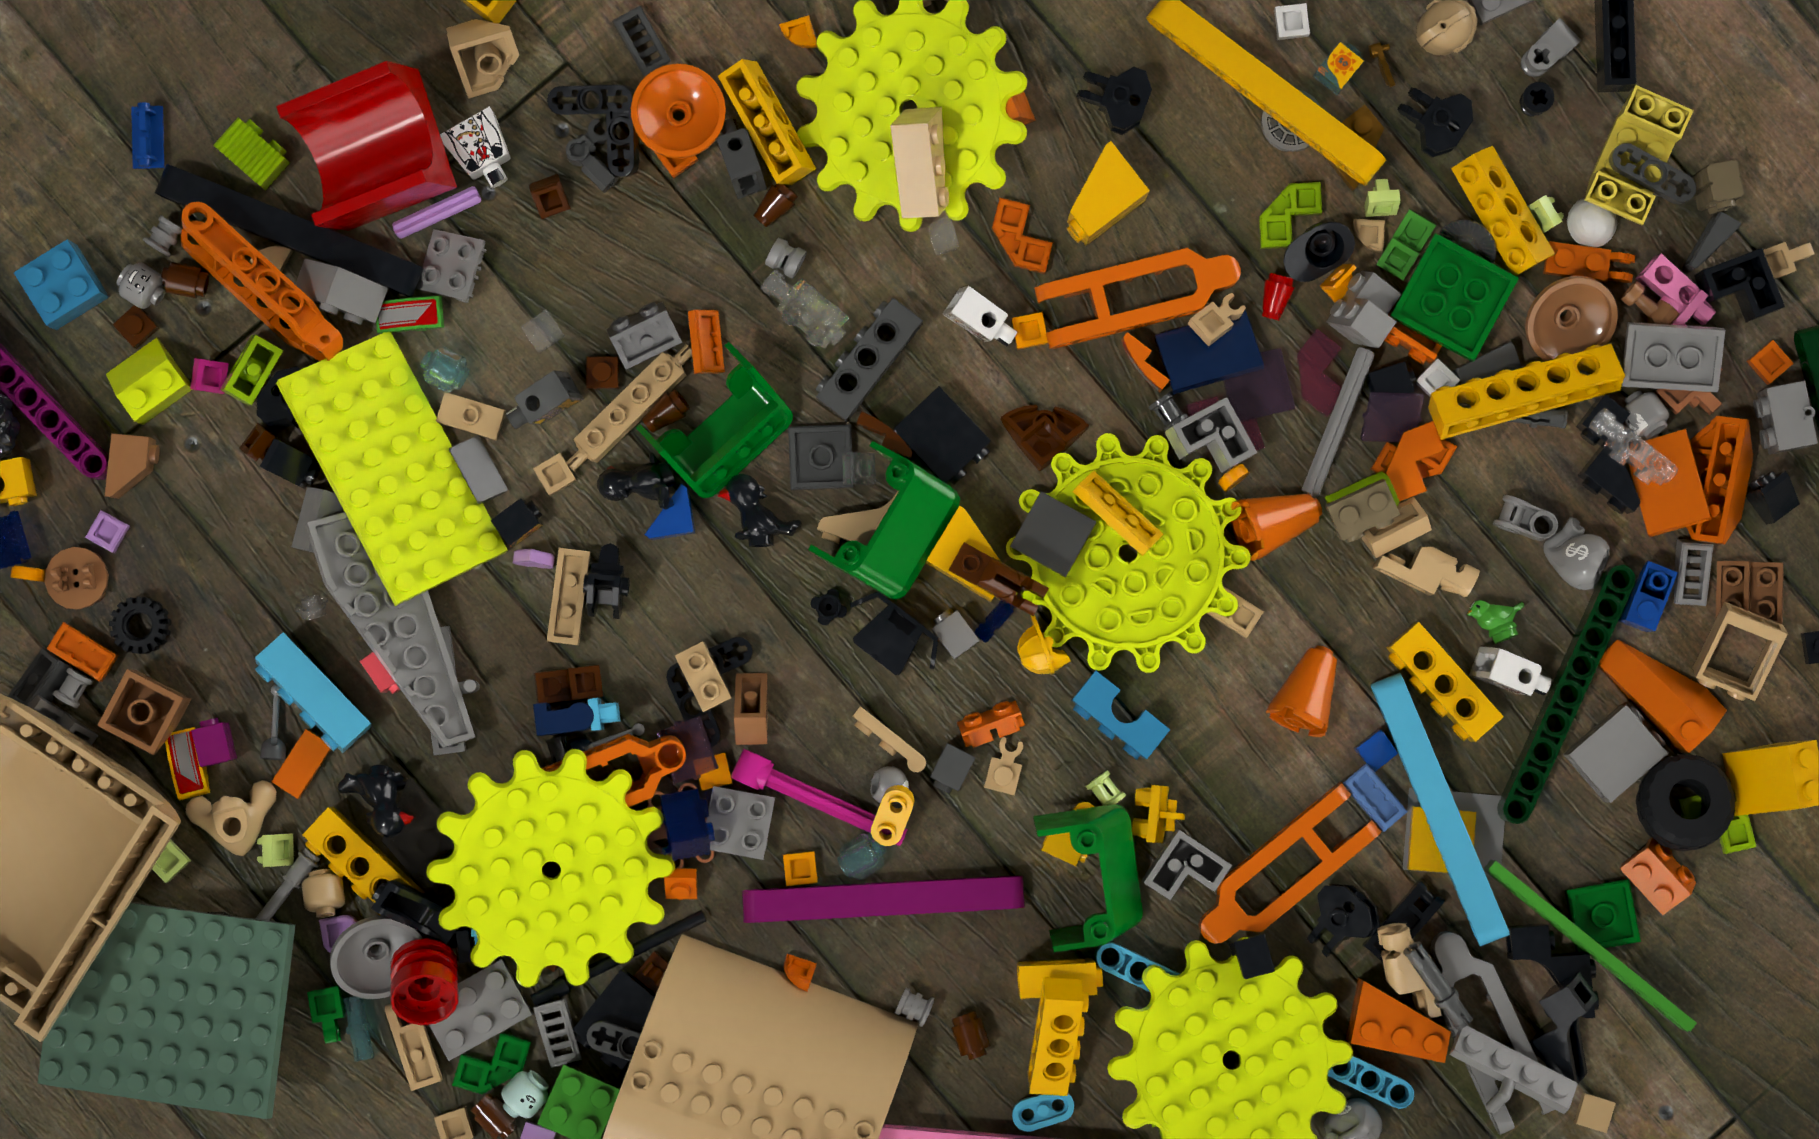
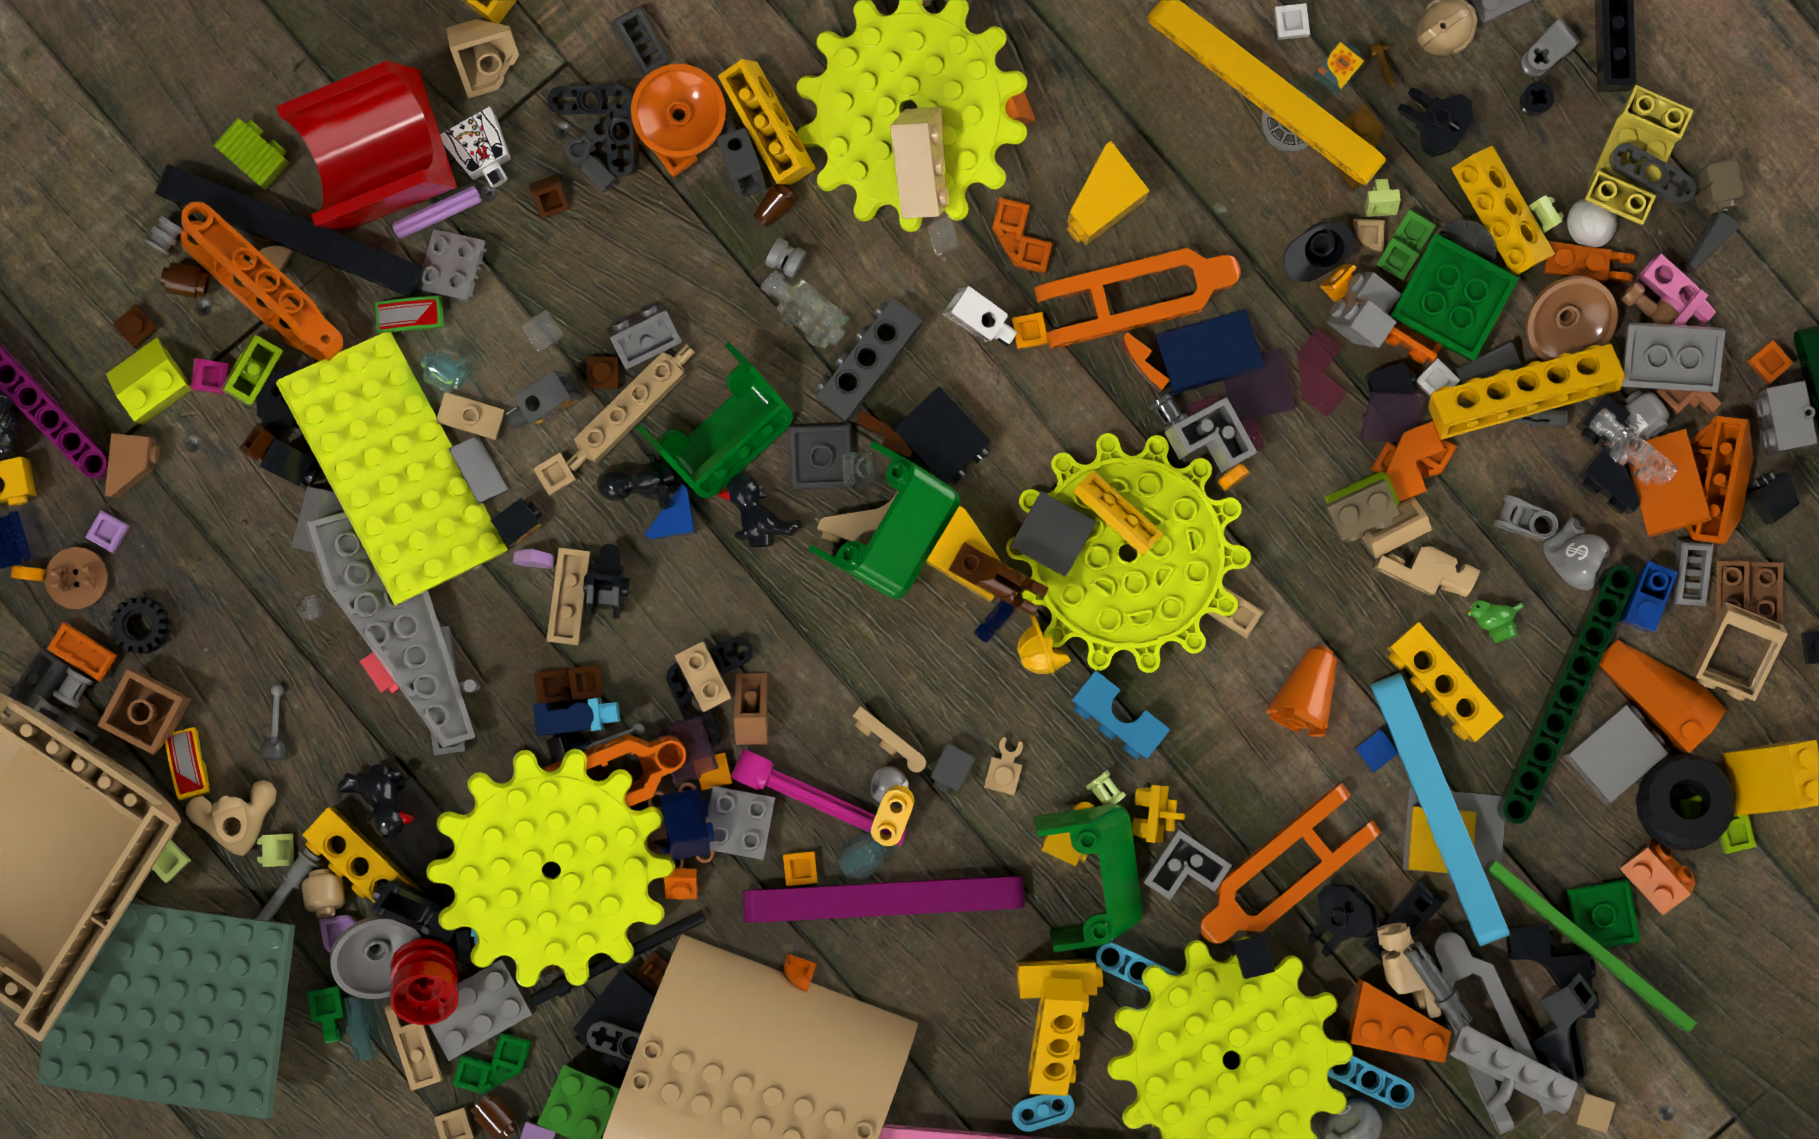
dark azure piece [13,239,109,330] -> none
light grey head [116,262,166,309] -> none
blue hinge [131,102,165,169] -> none
magenta brick [191,718,237,767] -> none
medium azure brick [255,632,371,753] -> none
orange tile [271,729,331,799] -> none
light grey brick [295,259,388,325] -> none
light aqua head [501,1070,549,1118] -> none
light grey slope [533,998,582,1068] -> none
reddish brown cone [642,389,690,433] -> none
orange plate [688,310,725,374] -> none
light orange tile [779,15,817,48] -> none
black plate [810,589,847,625] -> none
black piece [850,592,939,675] -> none
light grey bush [895,987,935,1027] -> none
light grey brick [932,610,980,660] -> none
reddish brown brick [951,1011,991,1060] -> none
orange hinge [957,700,1025,748] -> none
reddish brown brick [1000,405,1089,471] -> none
black hinge [1076,67,1152,135] -> none
tan plate [1188,293,1246,346] -> none
orange cone [1231,494,1322,561] -> none
lime tile [1259,182,1322,249] -> none
red cone [1261,273,1295,321] -> none
light grey axle [1302,347,1375,497] -> none
medium blue plate [1343,763,1408,833] -> none
white torso [1469,646,1551,696] -> none
black brick [1694,248,1785,323] -> none
tan plate [1763,242,1814,279] -> none

